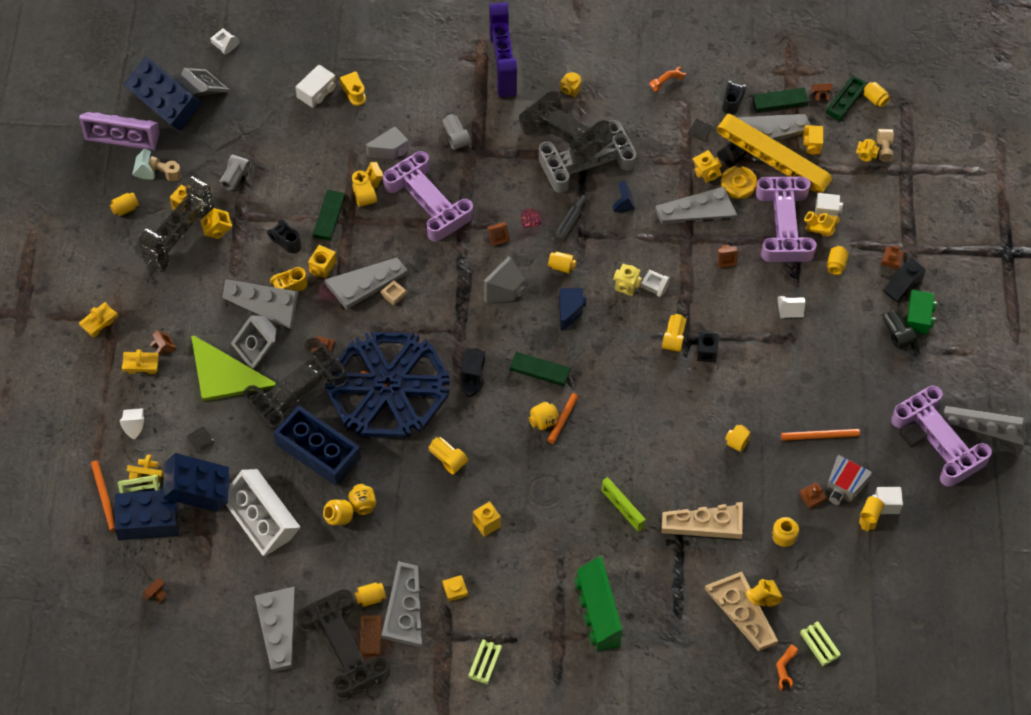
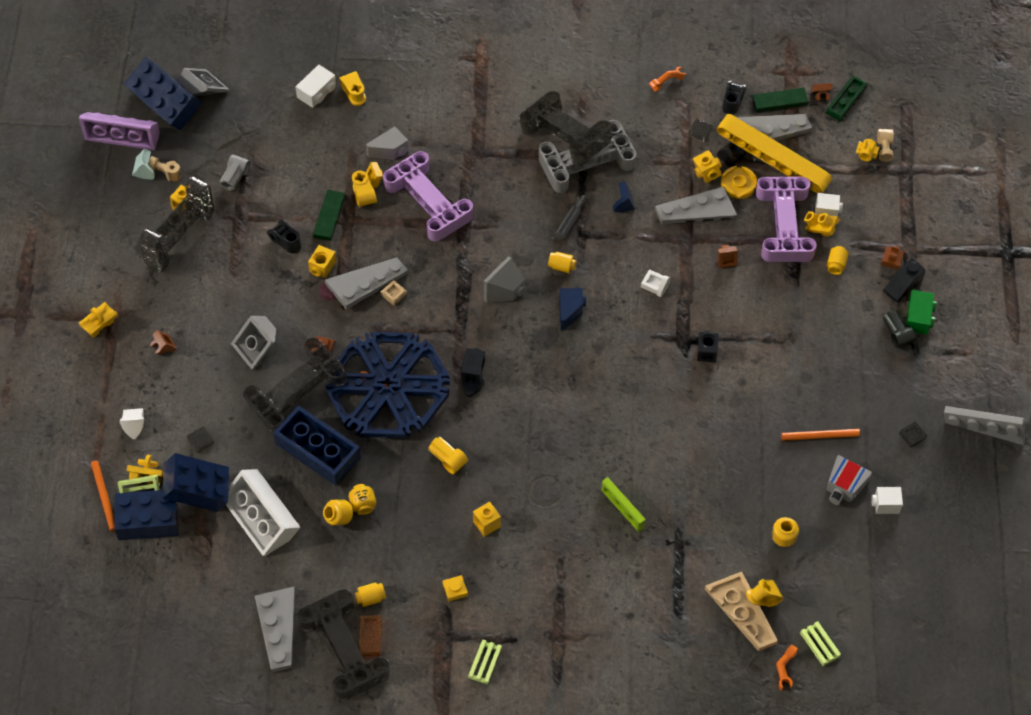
yellow brick [110,192,139,217] -> none
yellow hips [122,349,159,374] -> none
dark orange tile [142,577,167,603] -> none
lime tile [191,336,276,402] -> none
yellow brick [200,208,232,240] -> none
white tile [210,29,240,55] -> none
light grey wing [222,279,298,329] -> none
yellow piece [270,267,308,292] -> none
light grey wing [381,561,422,648] -> none
light grey piece [443,114,471,150] -> none
dark orange tile [487,222,510,246] -> none
dark purple beam [489,2,517,98] -> none
dark green tile [510,352,571,387] -> none
clear pink tile [521,208,542,228] -> none
yellow head [528,402,559,431] -> none
orange bar [547,393,579,444] -> none
yellow plate [560,72,581,98] -> none
green slope [574,556,622,652] -> none
light yellow brick [613,264,642,296] -> none
tan wing [661,502,743,539] -> none
yellow piece [662,314,686,352] -> none
yellow plate [725,425,750,452] -> none
white tile [778,296,805,318] -> none
dark orange tile [799,482,827,509] -> none
yellow brick [803,125,823,155] -> none
yellow piece [859,496,885,531] -> none
yellow brick [864,82,890,108] -> none
lavender beam [891,386,992,487] -> none

